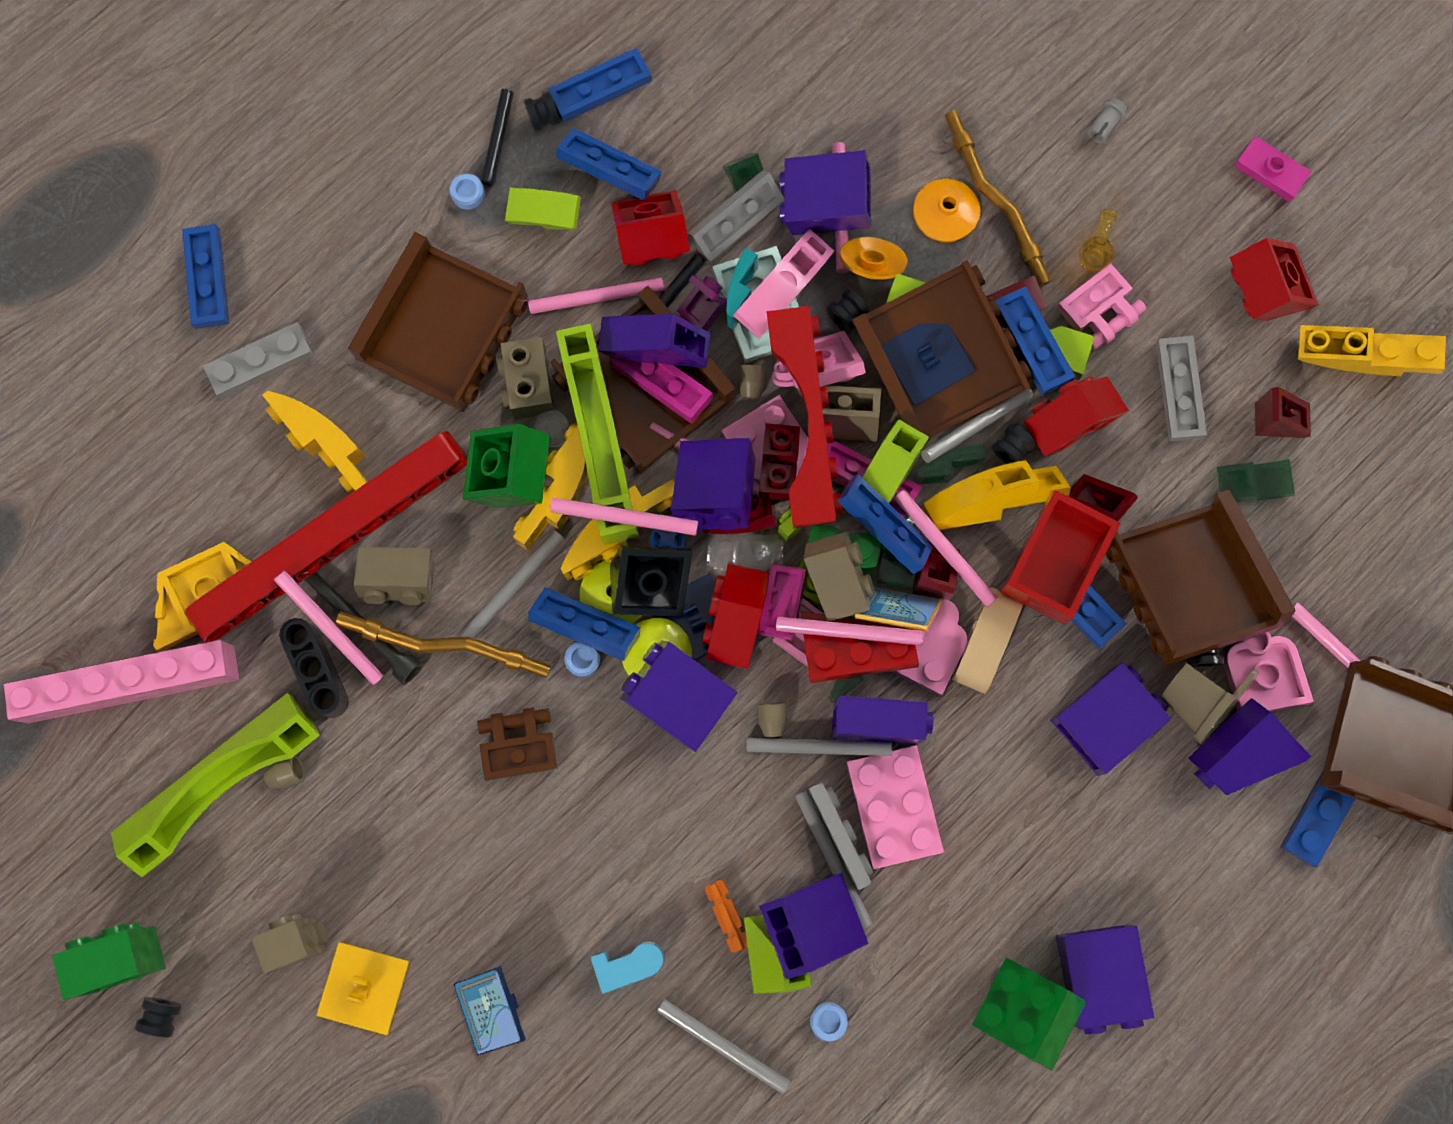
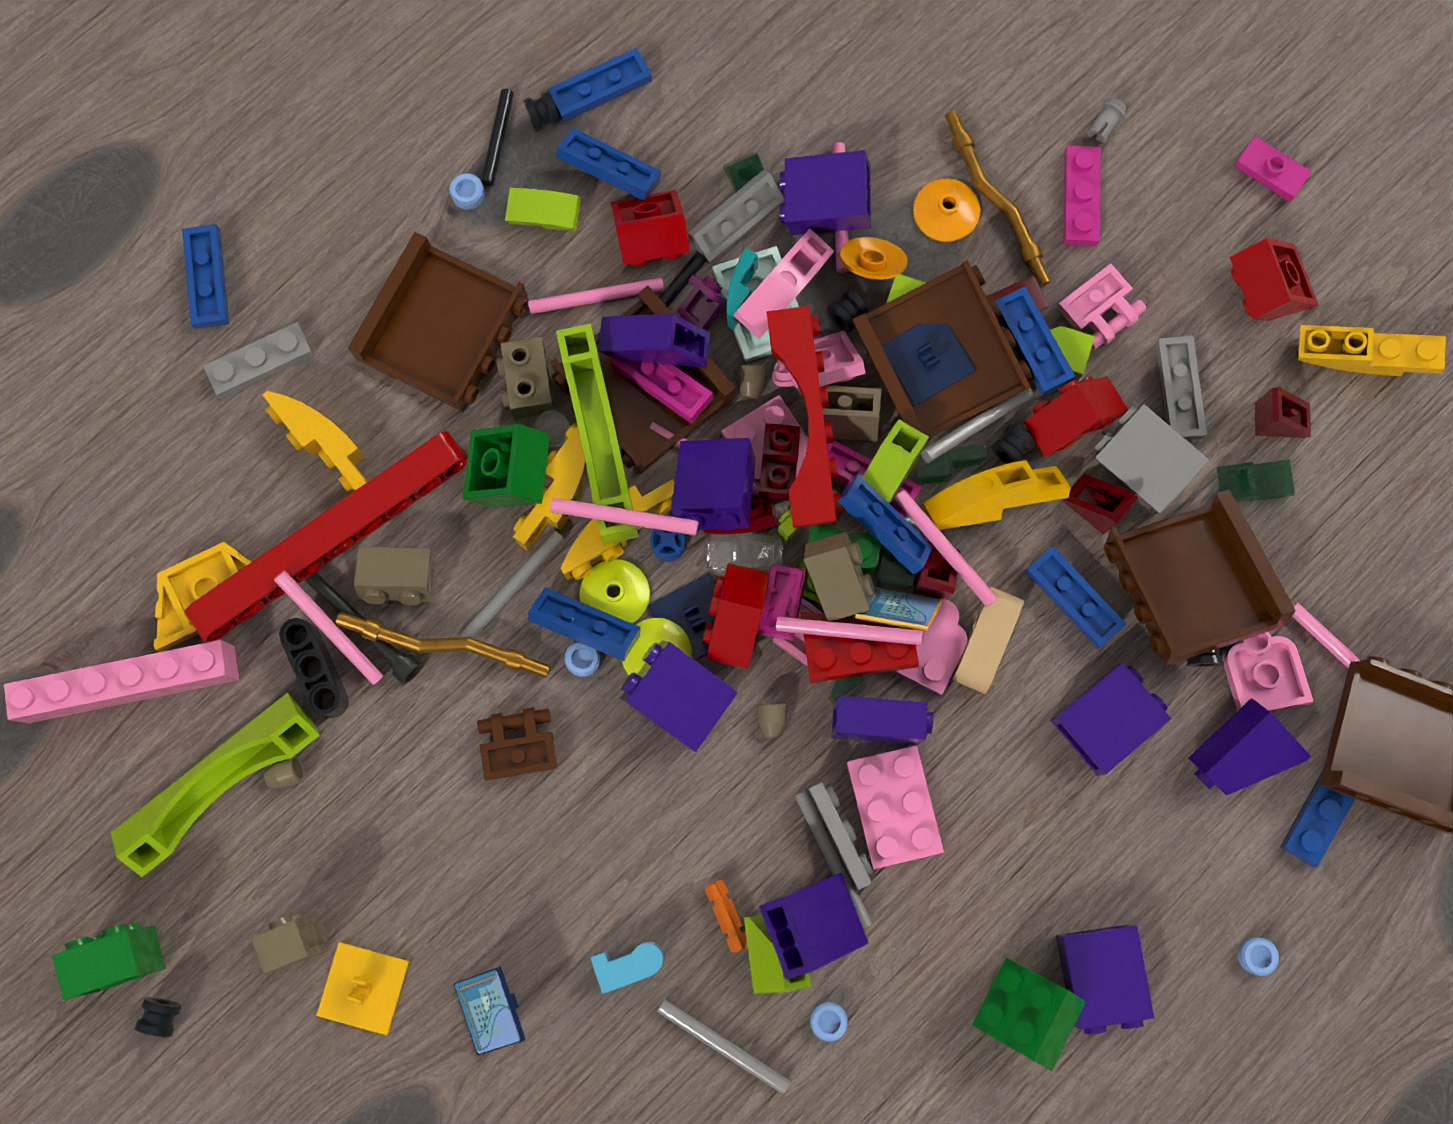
black slope [610,546,693,616] -> none
light grey bar [747,738,892,756] -> none
red piece [999,490,1121,625] -> none
clear yellow bar [1079,209,1117,273] -> none
dark tan container [1161,663,1259,744] -> none
none -> dark pink plate [1063,145,1100,246]
none -> light grey brick [1094,404,1209,513]
none -> light blue tile [1238,937,1279,976]

